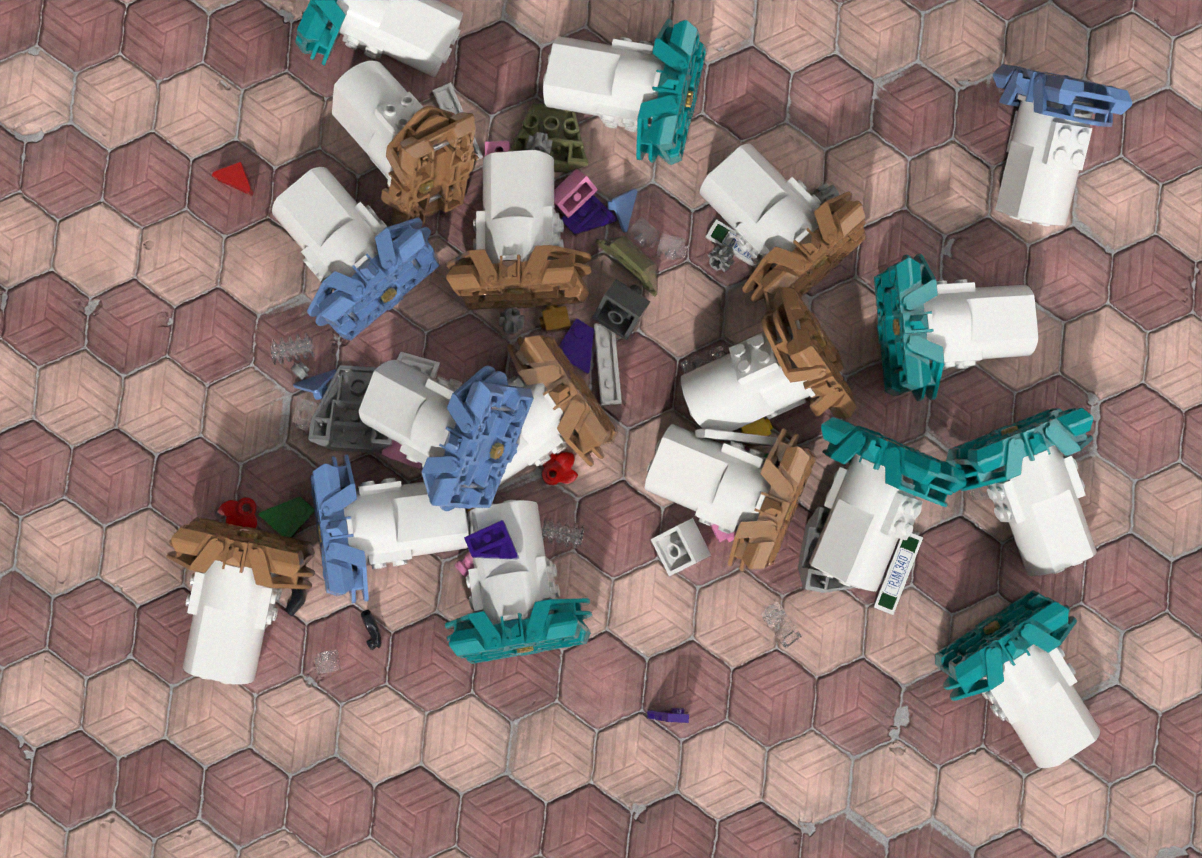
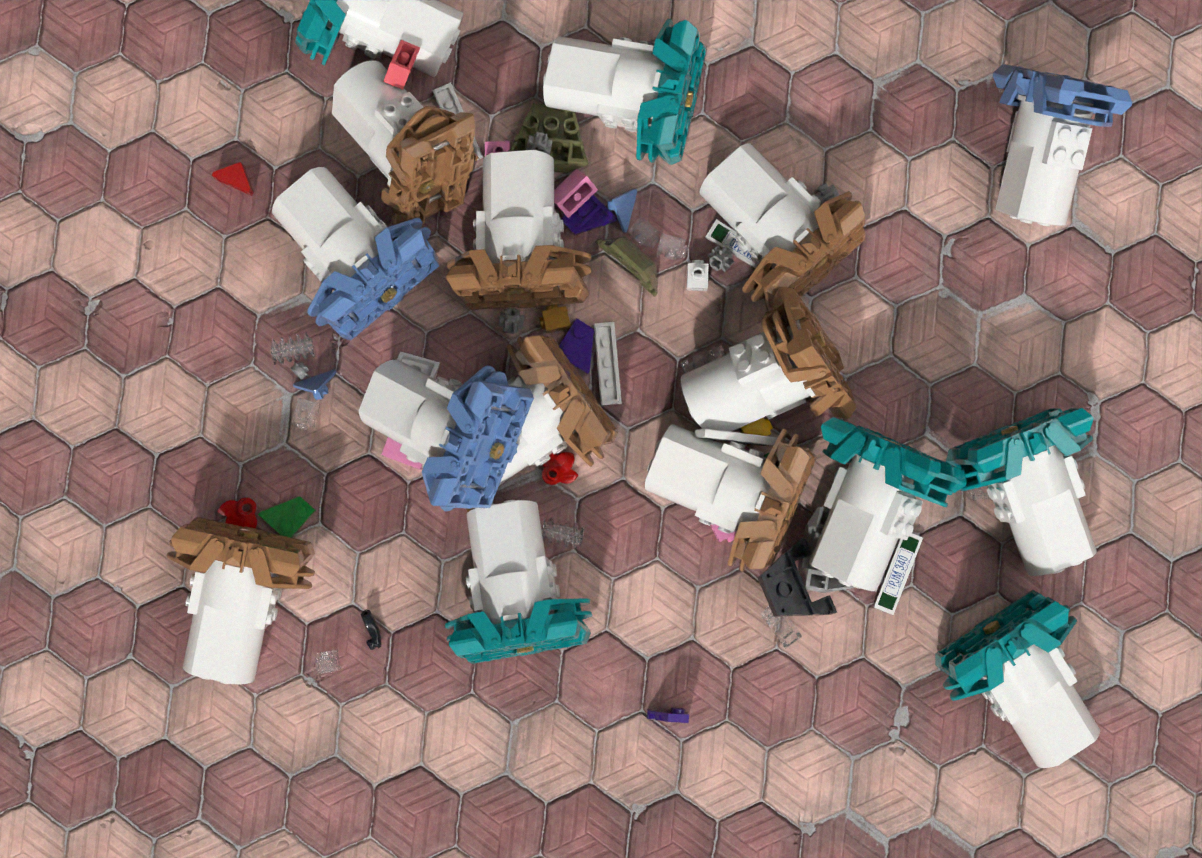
black arm [284,589,306,616] -> none
light grey wedge [308,365,392,453] -> none
piece [310,454,469,604] -> none
bright pink wheel [454,551,474,578] -> none
dark purple wing [464,520,519,560] -> none
dark grey brick [592,279,650,341] -> none
white slope [651,518,711,576] -> none
piece [874,254,1039,401] -> none
none -> coral brick [383,40,420,90]
none -> white brick [686,260,709,291]
none -> black wing [758,537,837,617]

